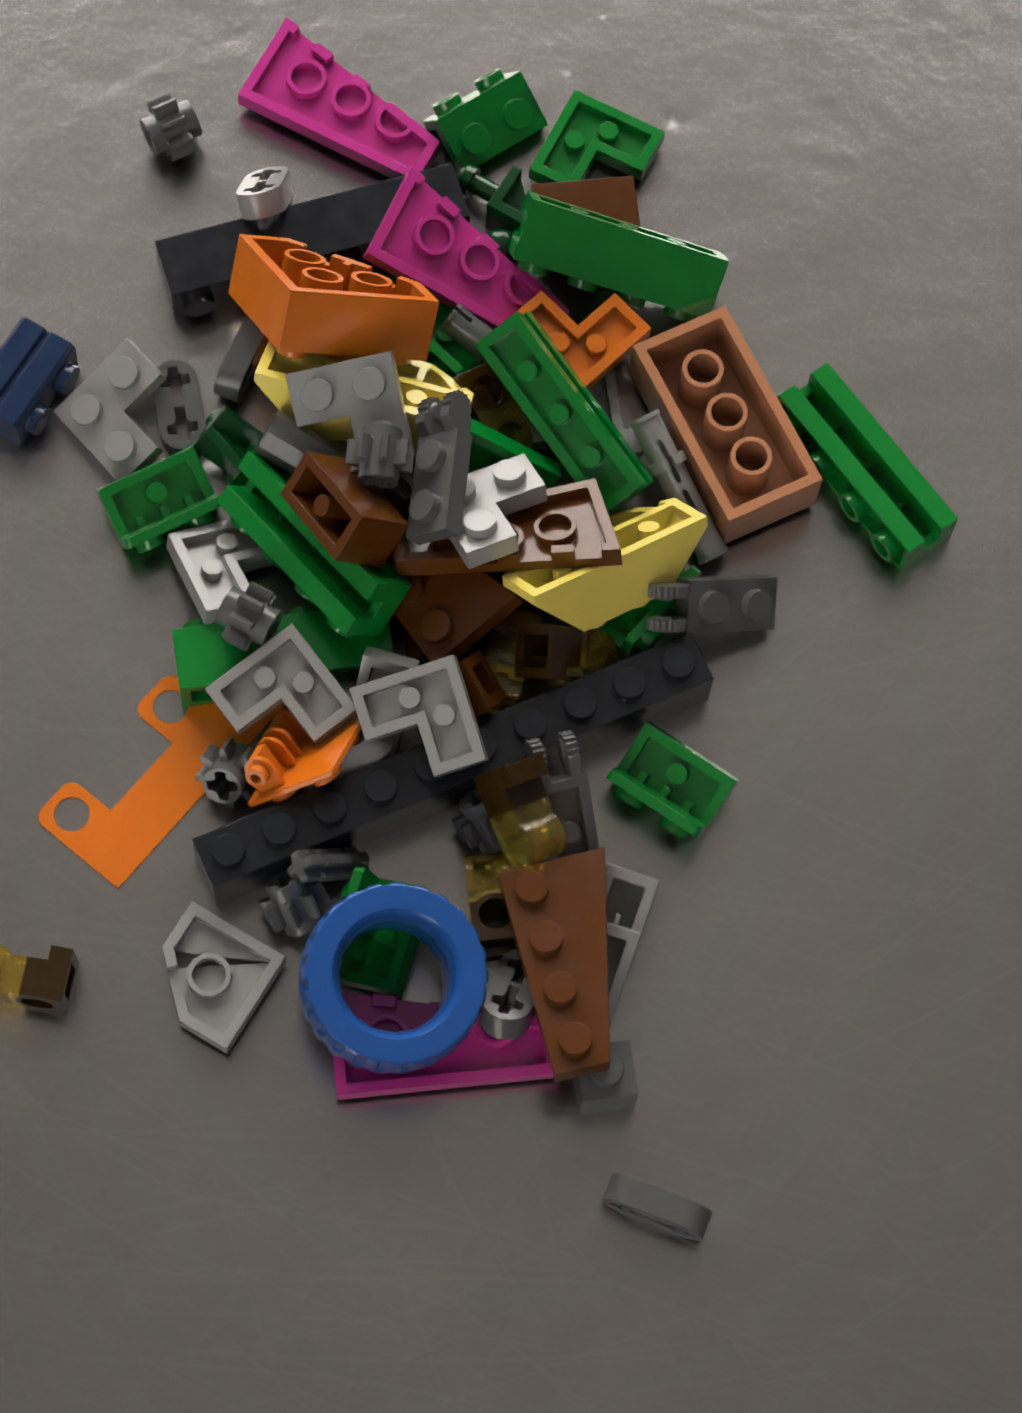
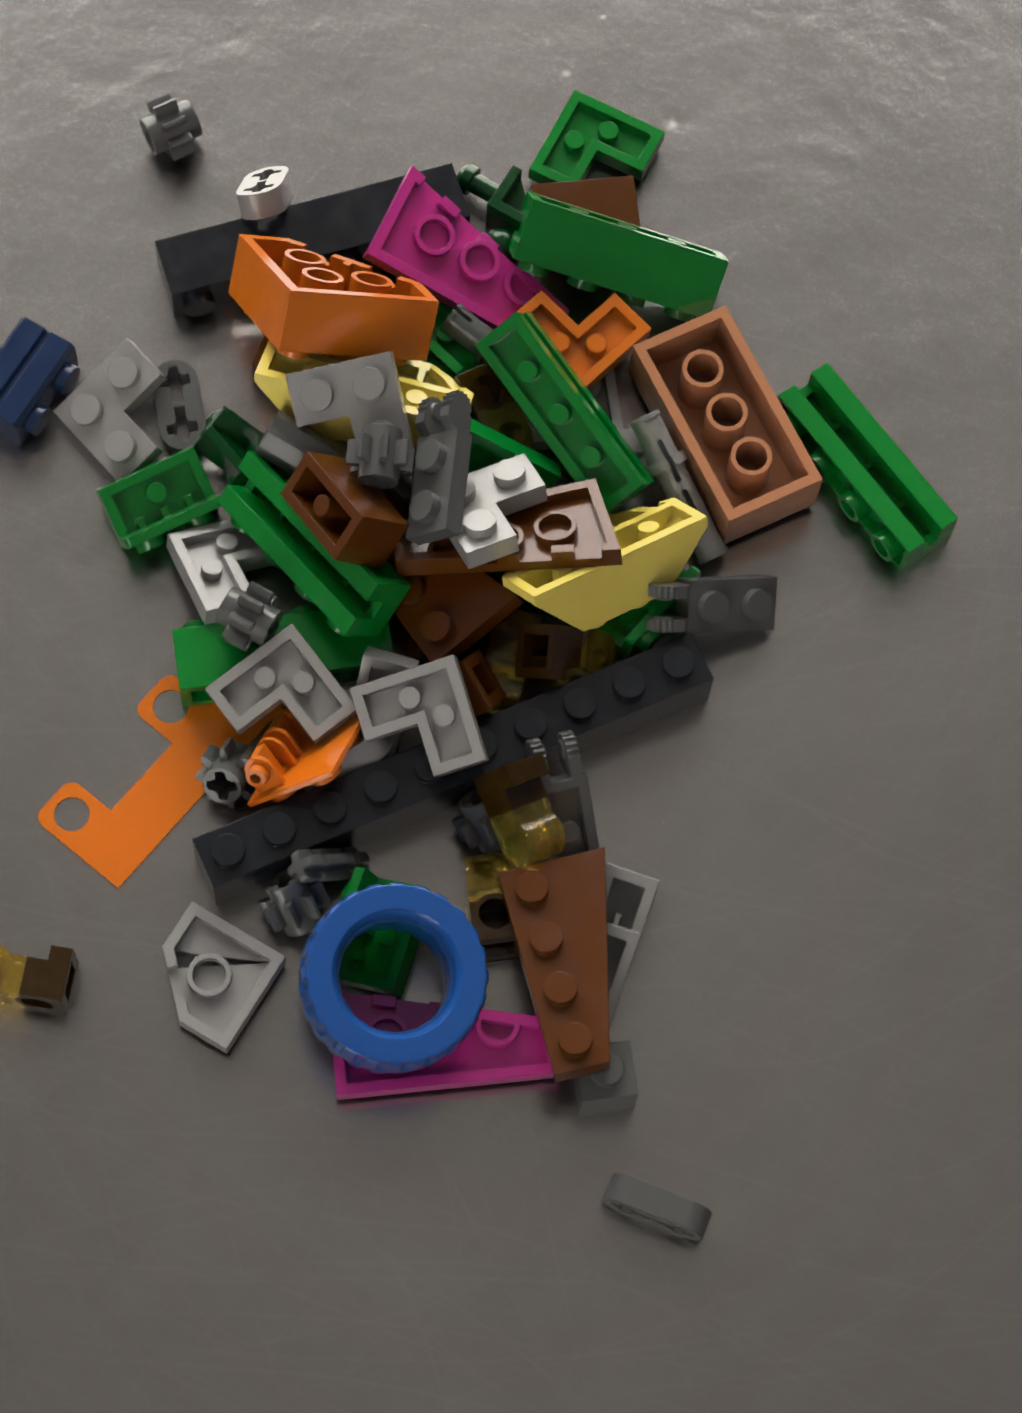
dark grey beam [214,315,264,403] -> none
dark pink wing [238,16,440,179] -> none
green bracket [423,68,548,173] -> none
dark grey beam [480,950,535,1040] -> none
green bracket [607,721,739,839] -> none

